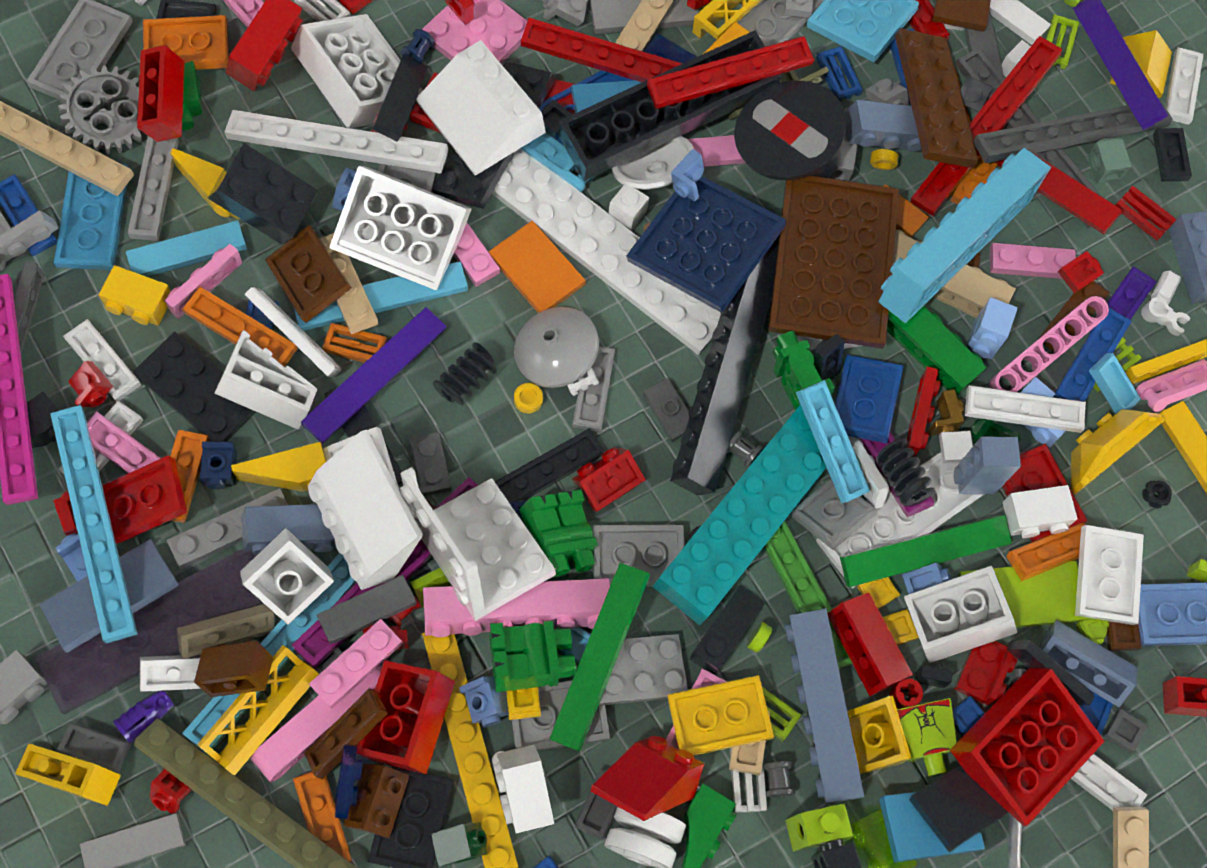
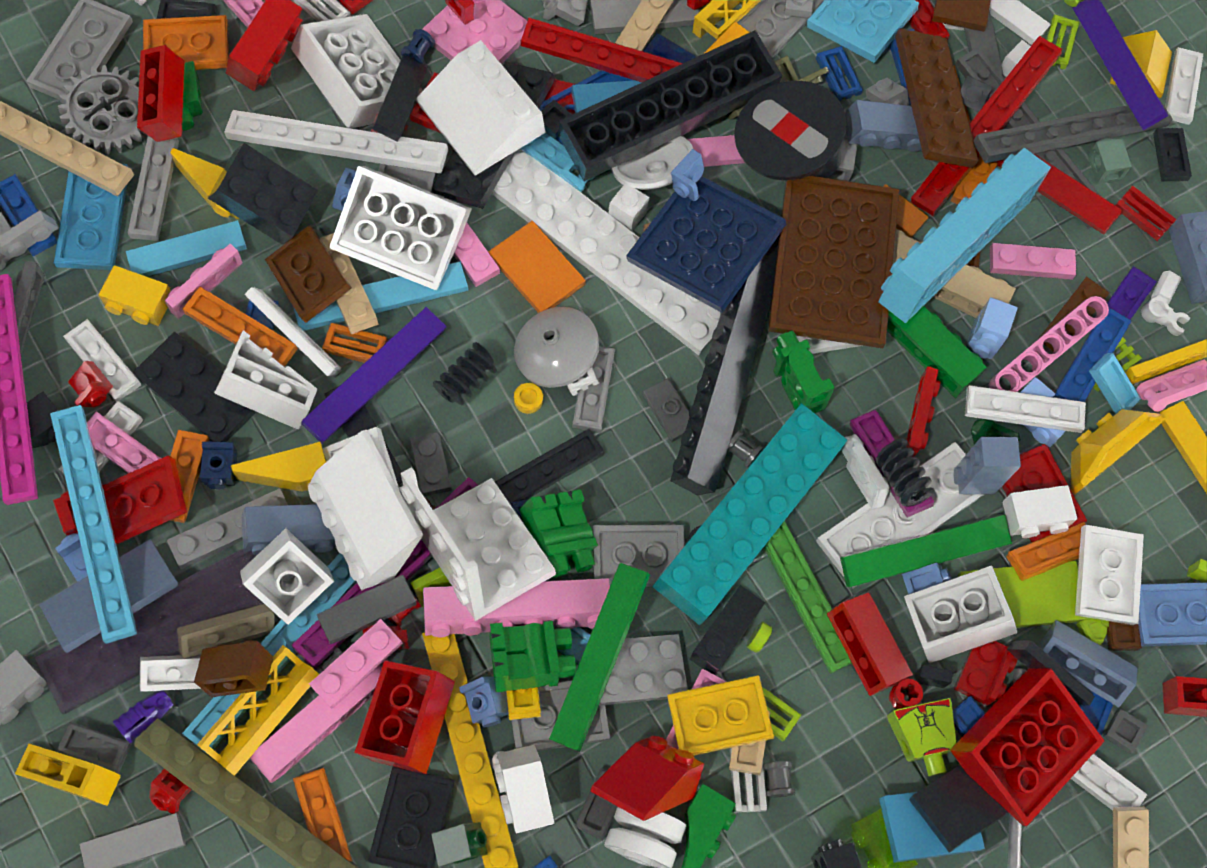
reddish brown tile [304,688,388,780] -> none
clear blue plate [334,745,362,819] -> none
reddish brown bracket [343,763,409,838] -> none
red bracket [572,447,646,512] -> none
red tile [647,36,814,109] -> none
sand blue brick [785,609,864,804] -> none
lime torso [785,804,853,852] -> none
light grey tile [791,479,877,550] -> none
medium azure tile [796,380,870,503] -> none
black plate [813,334,845,381] -> none
blue tile [835,355,904,444] -> none
yellow slope [847,696,911,774] -> none
yellow tile [857,577,900,609] -> none
yellow tile [870,149,899,170] -> none
yellow tile [882,609,919,646] -> none
pearl gold bracket [928,389,964,436] -> none
white tile [939,431,972,463] -> none
red bracket [1058,251,1104,294] -> none
black plate [1142,480,1172,509] -> none

